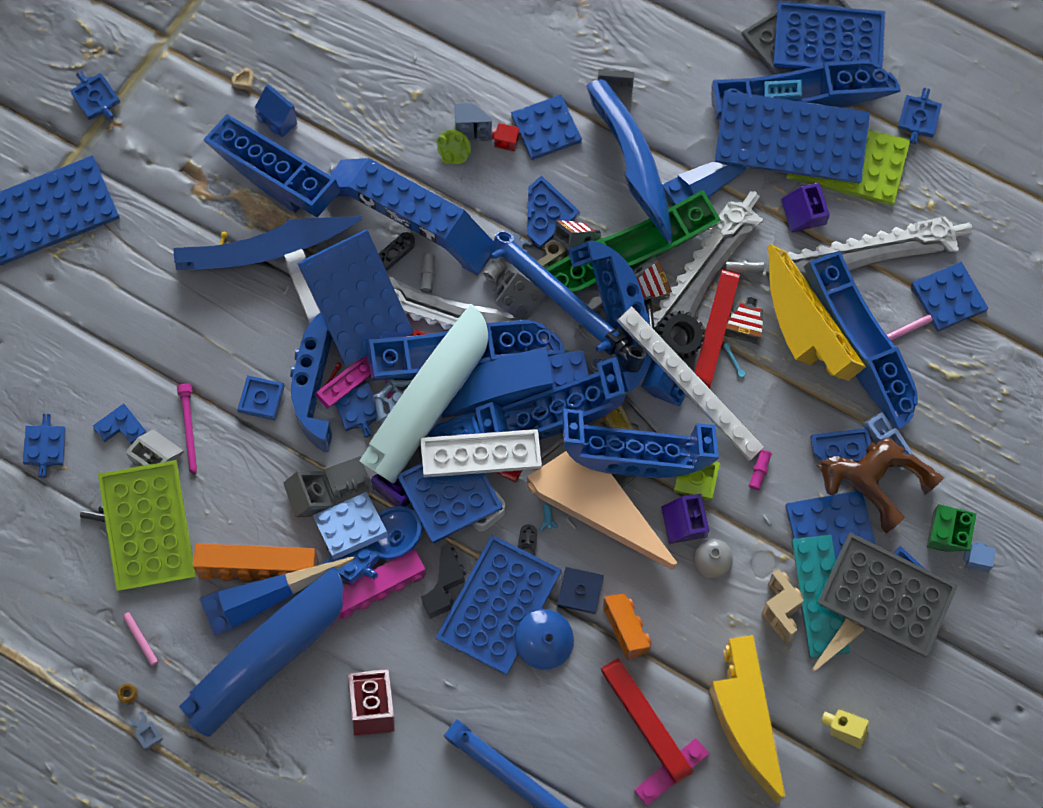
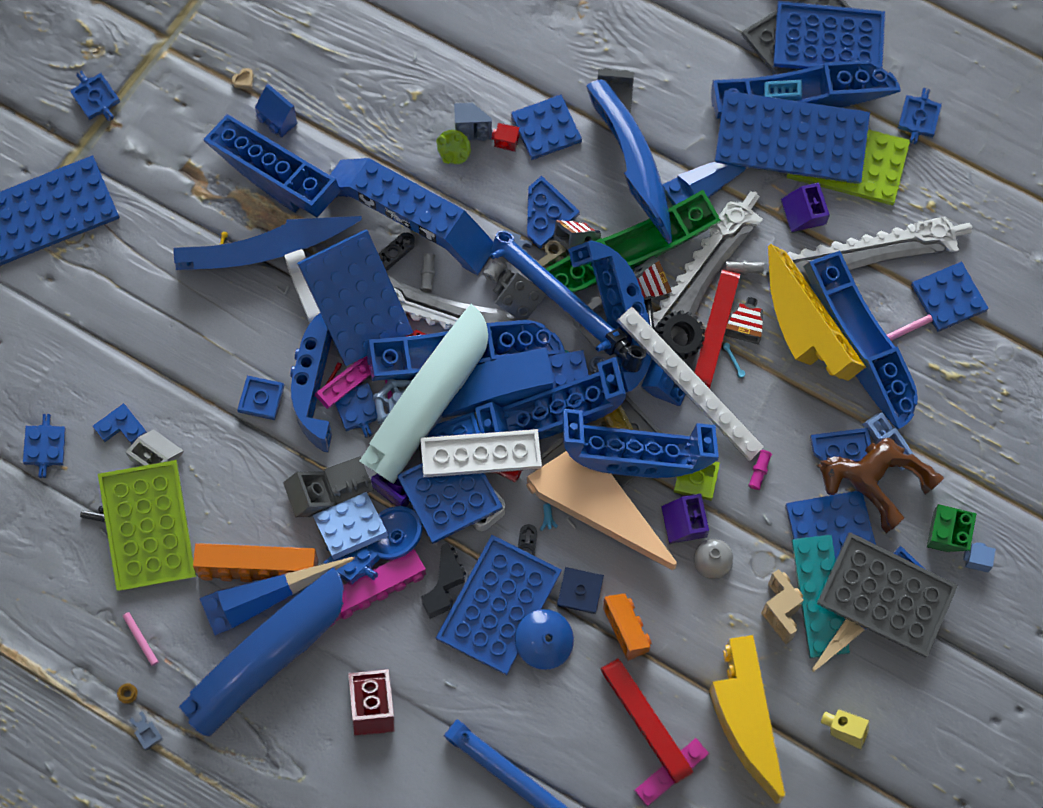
dark pink piece [177,384,197,474] -> none

